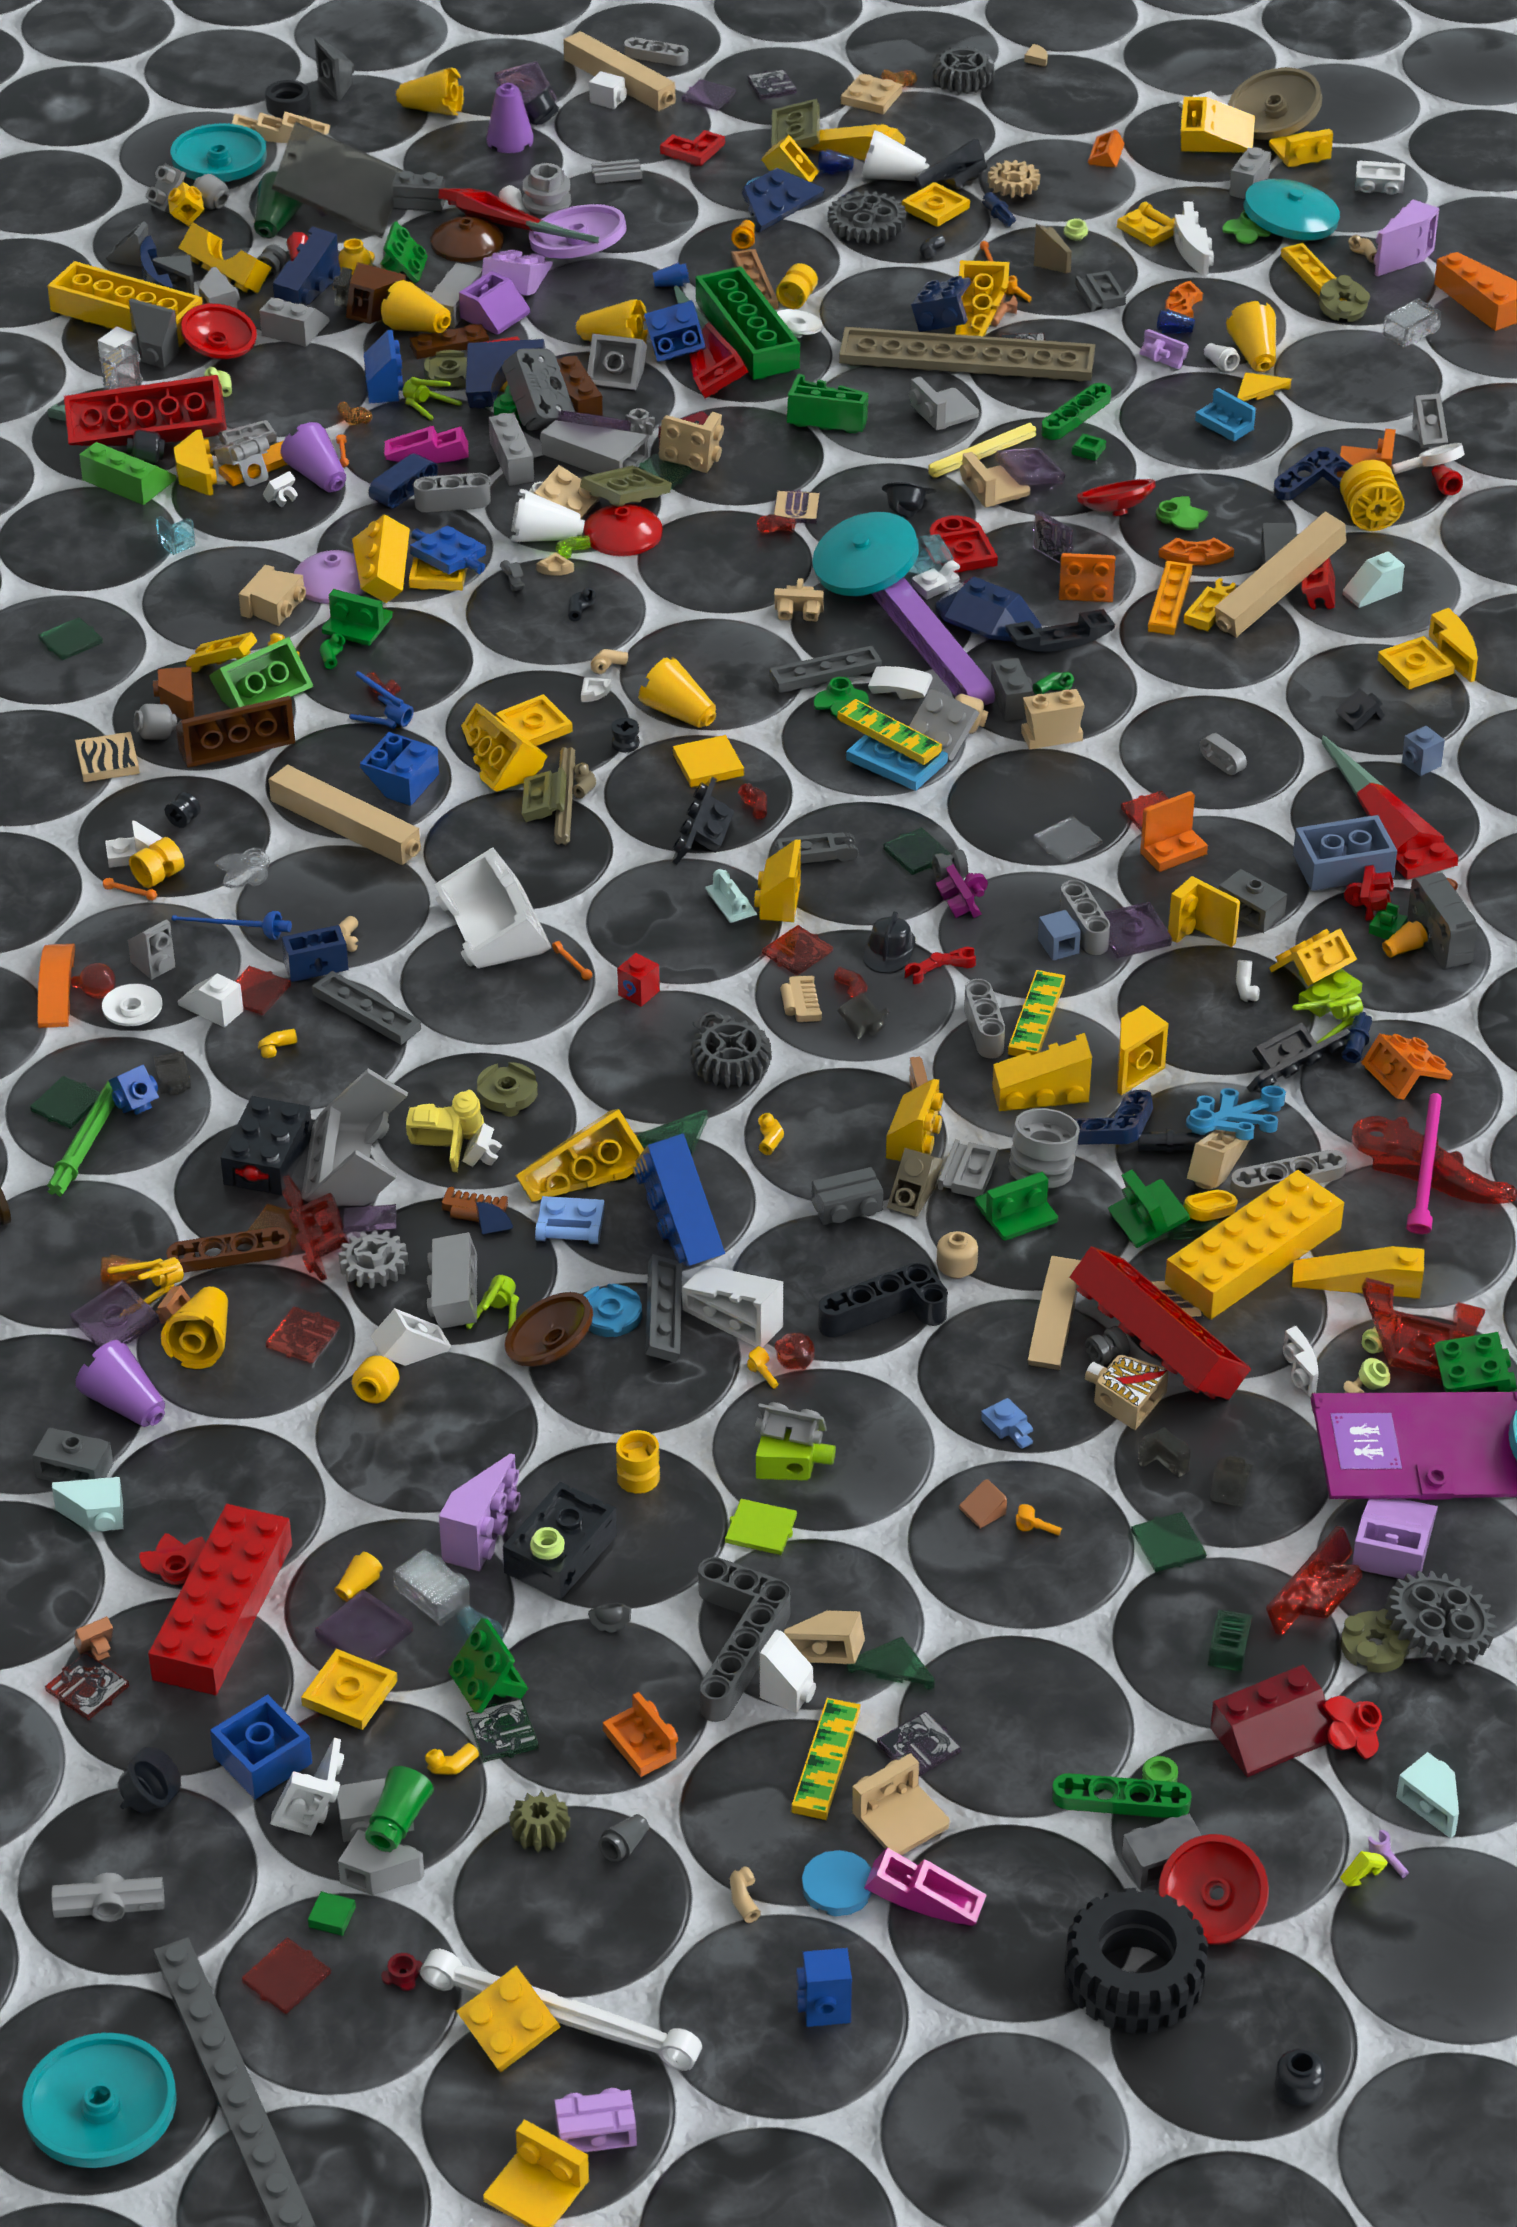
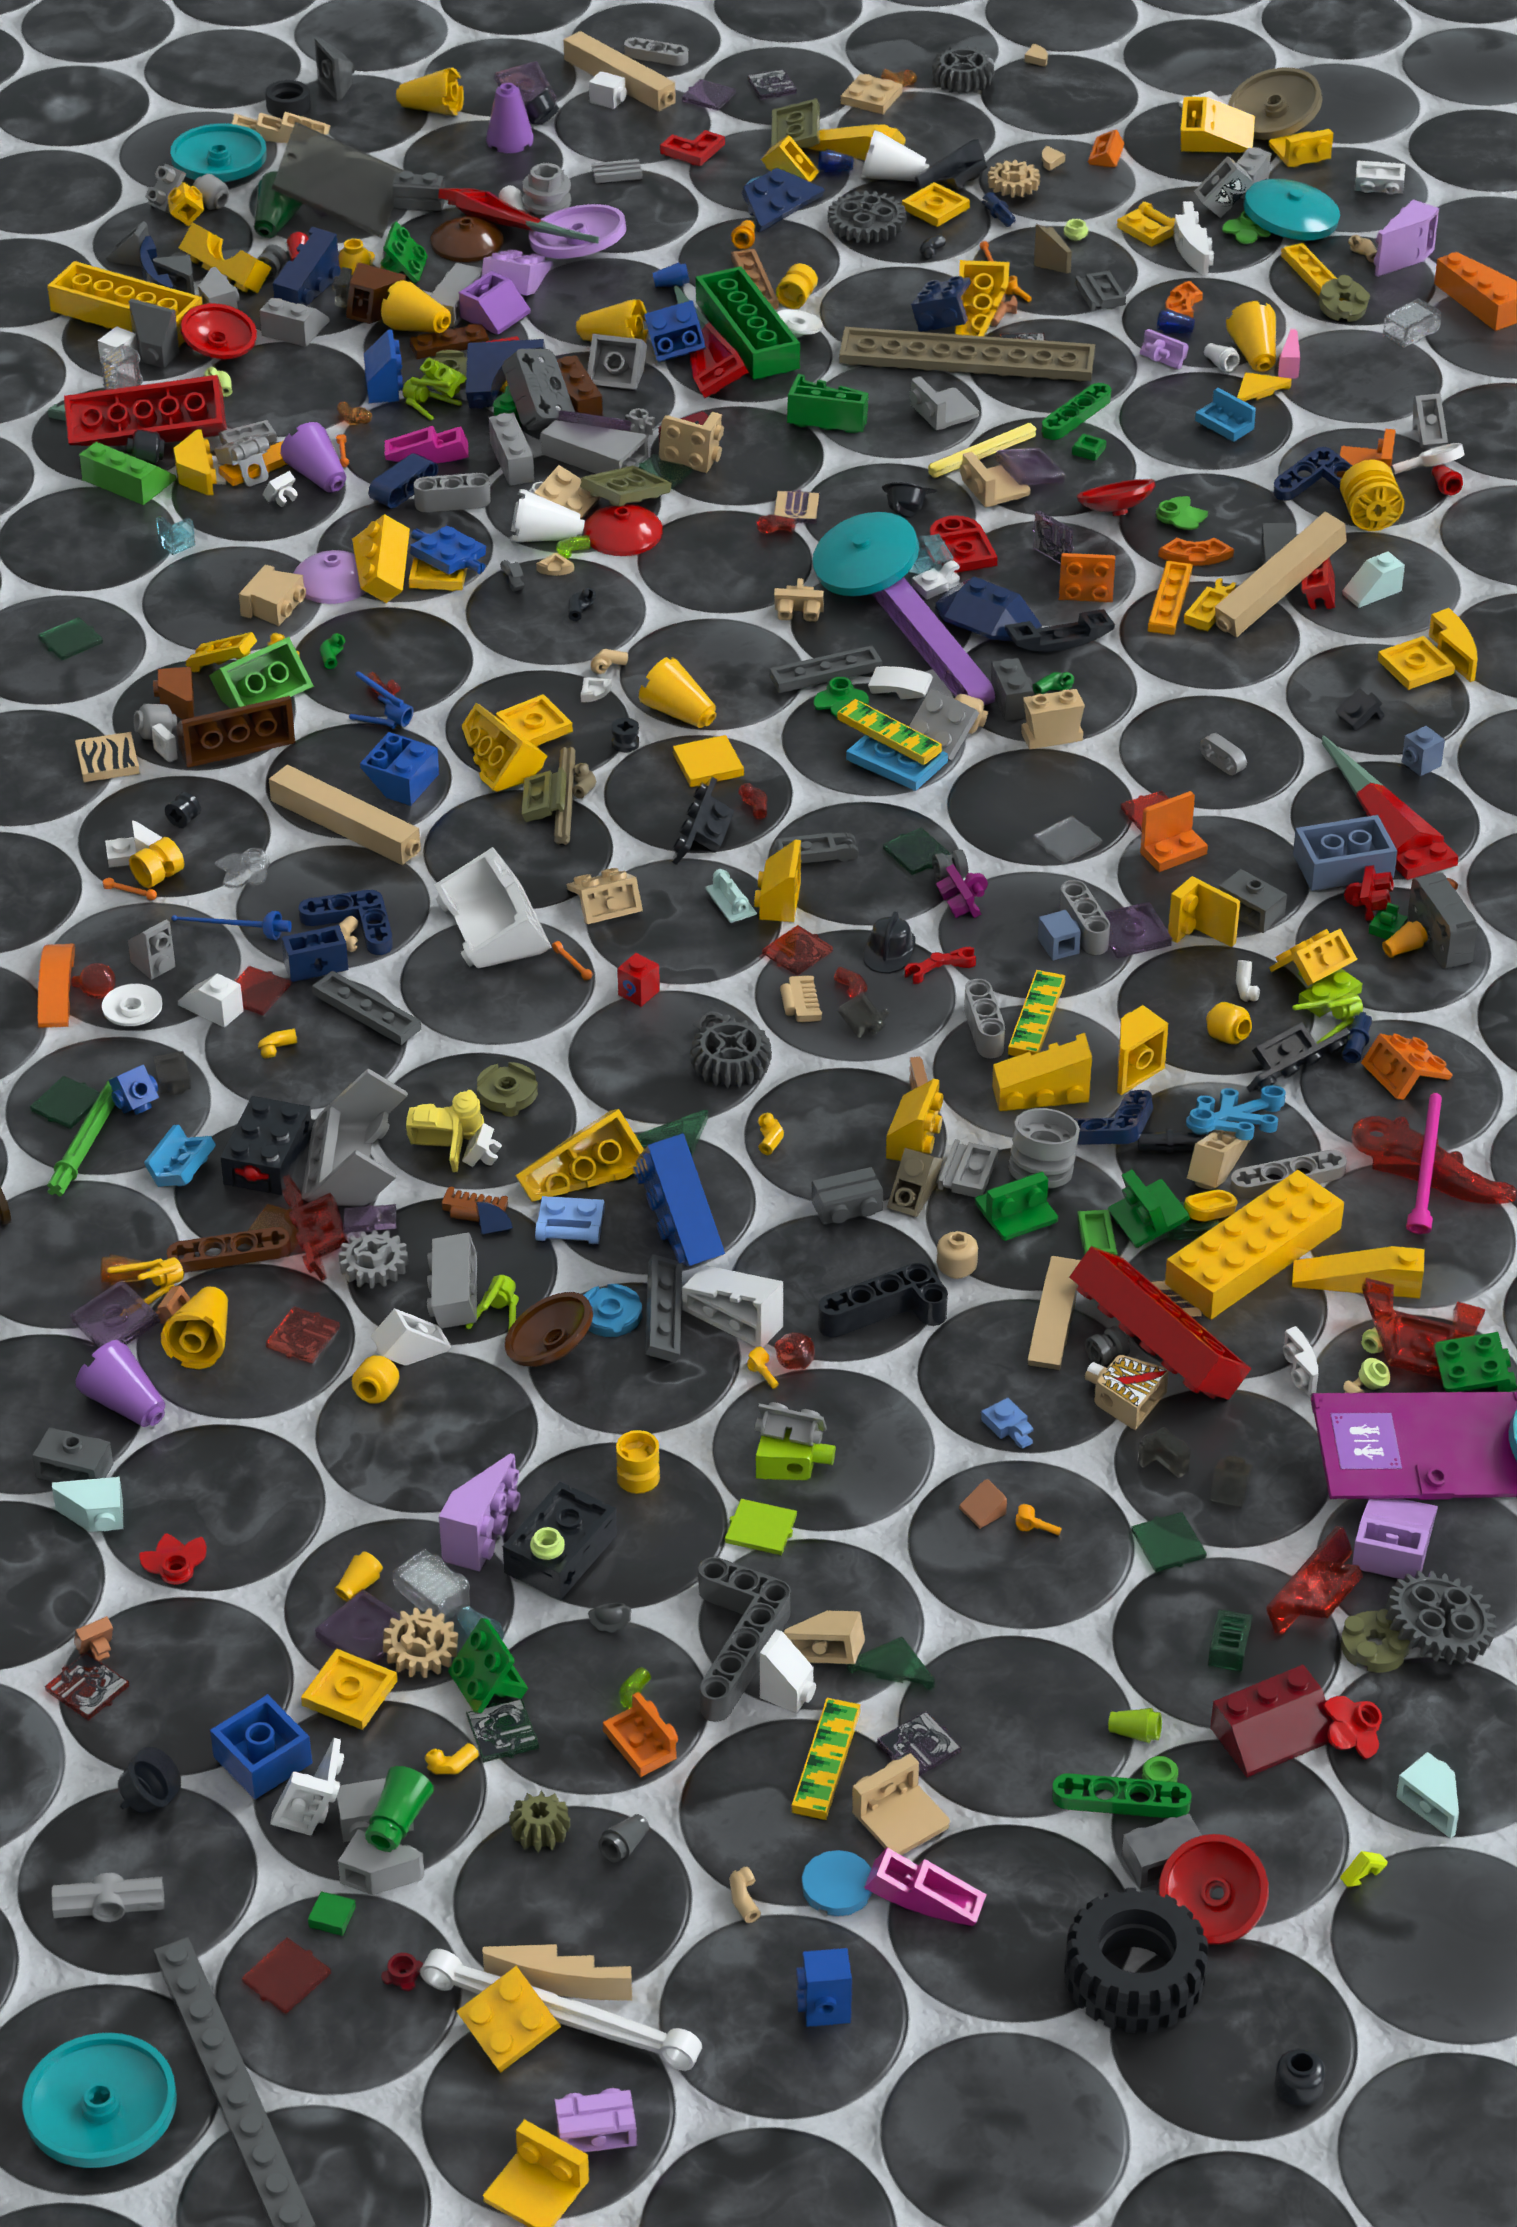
red brick [148,1504,292,1696] -> none
green bracket [322,589,393,645] -> none
lavender hand [1369,1830,1409,1878] -> none
none -> dark azure bracket [144,1125,216,1187]
none -> white tile [152,723,178,762]
none -> dark blue beam [299,890,393,955]
none -> tan gear [383,1607,458,1678]
none -> lime hips [420,358,467,398]
none -> tan slope [483,1944,632,2001]
none -> tan bracket [566,868,643,924]
none -> clear neon green arm [619,1667,651,1708]
none -> tan tile [1042,146,1065,171]
none -> bright green tile [1077,1210,1117,1256]
none -> lime cone [1108,1708,1162,1743]
none -> light grey brick [1194,156,1255,218]
none -> yellow head [1206,1002,1252,1044]
none -> bright pink slope [1278,329,1300,379]

